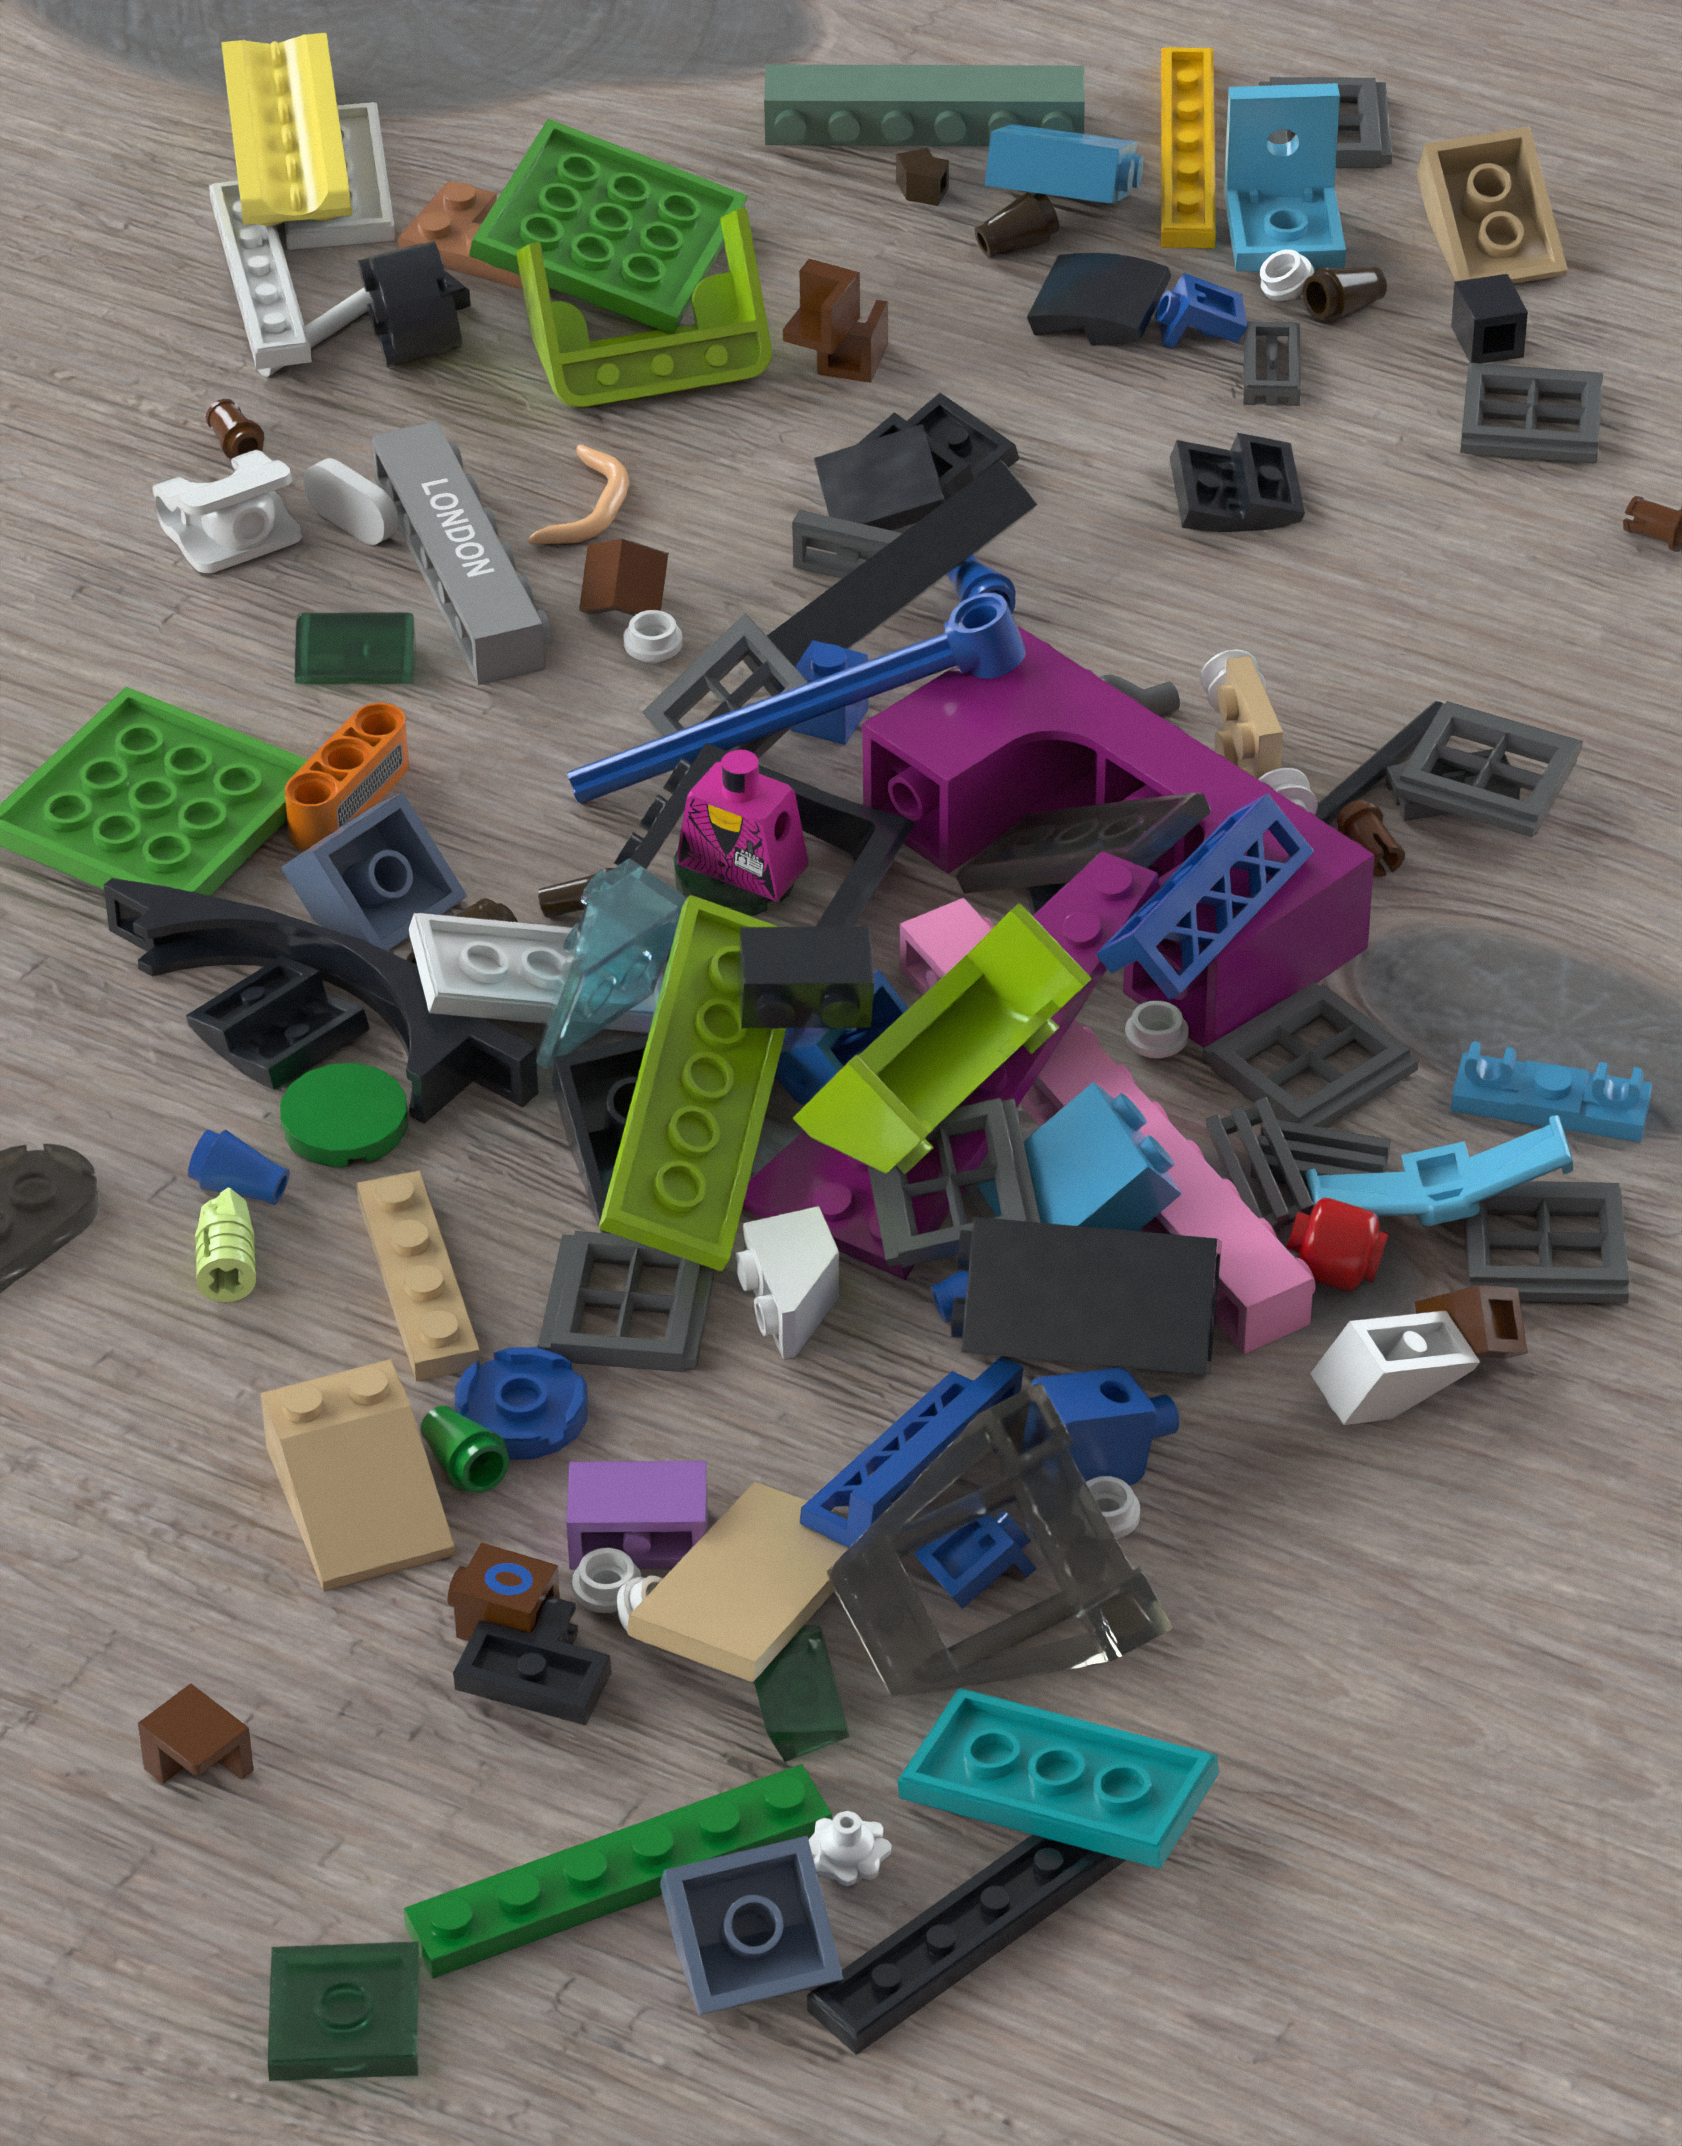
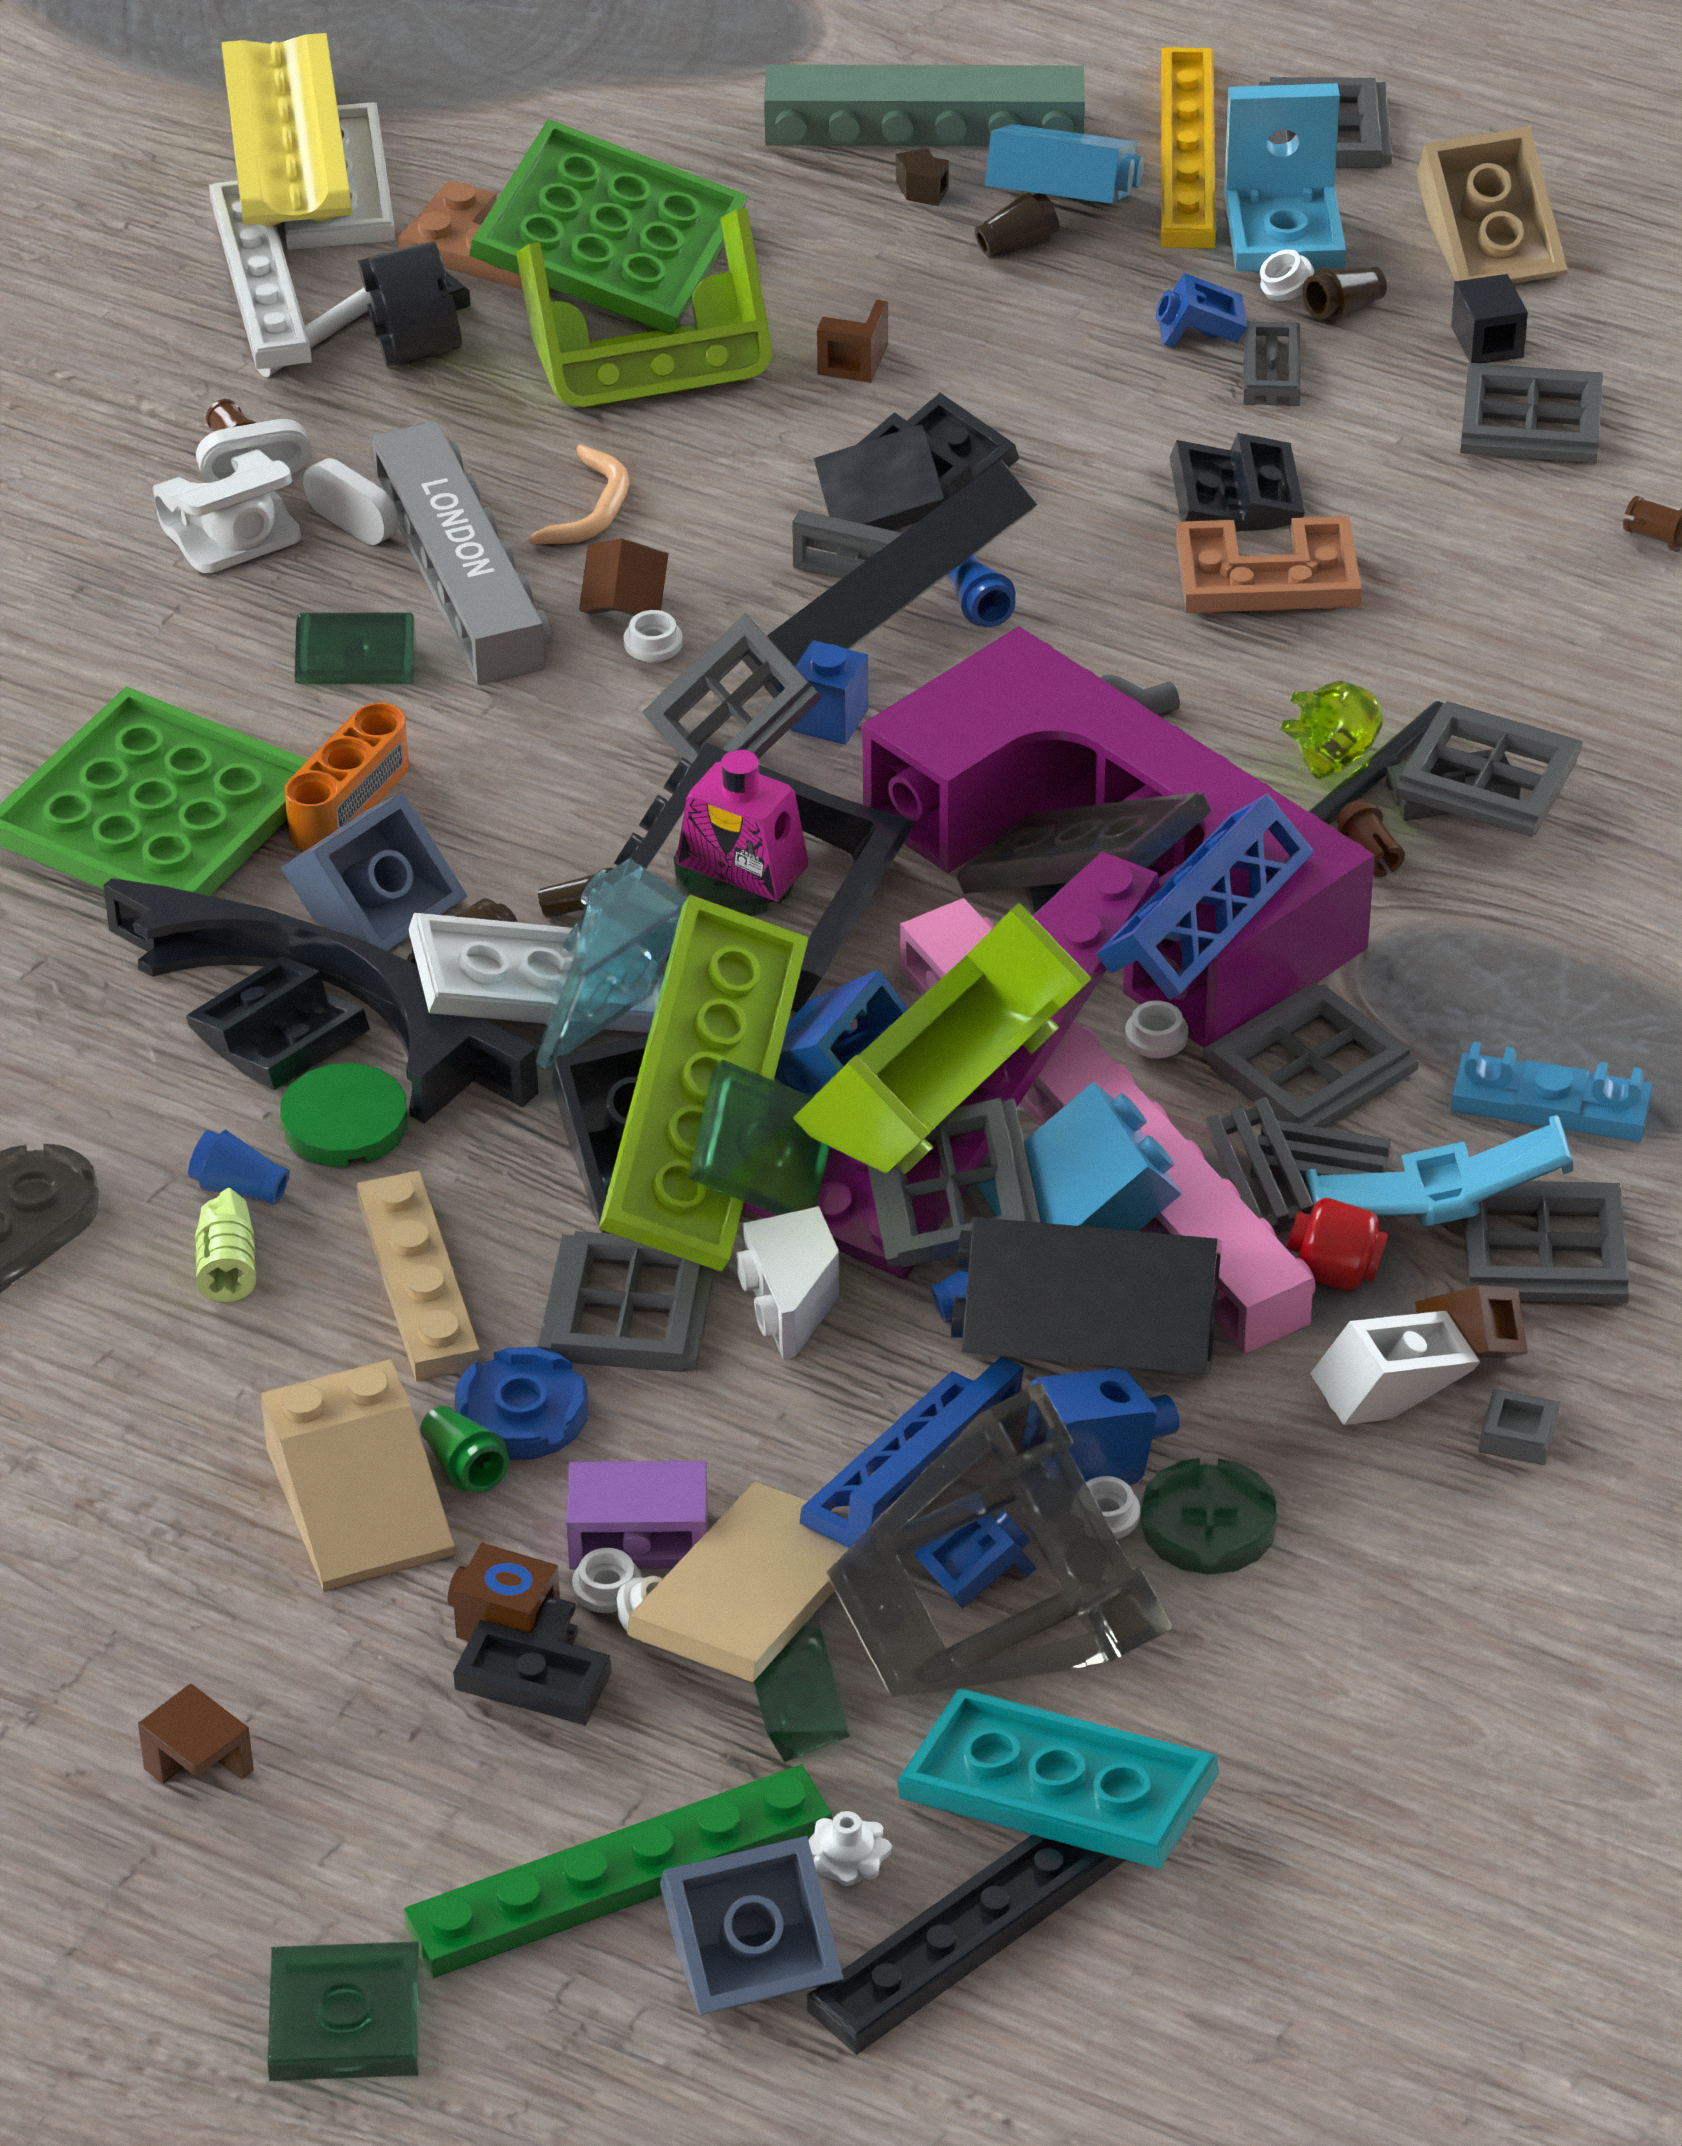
blue piece [567,593,1026,804] -> none
black brick [738,926,874,1029] -> none
reddish brown panel [783,259,860,355] -> none
black slope [1027,253,1171,346] -> none
tan plate [1200,649,1318,815] -> none
none -> white tile [196,419,311,483]
none -> clear green tile [688,1059,830,1215]
none -> clear green tile [1140,1458,1278,1575]
none -> nougat plate [1176,516,1361,614]
none -> clear neon green piece [1280,681,1383,779]
none -> dark grey tile [1479,1389,1560,1465]

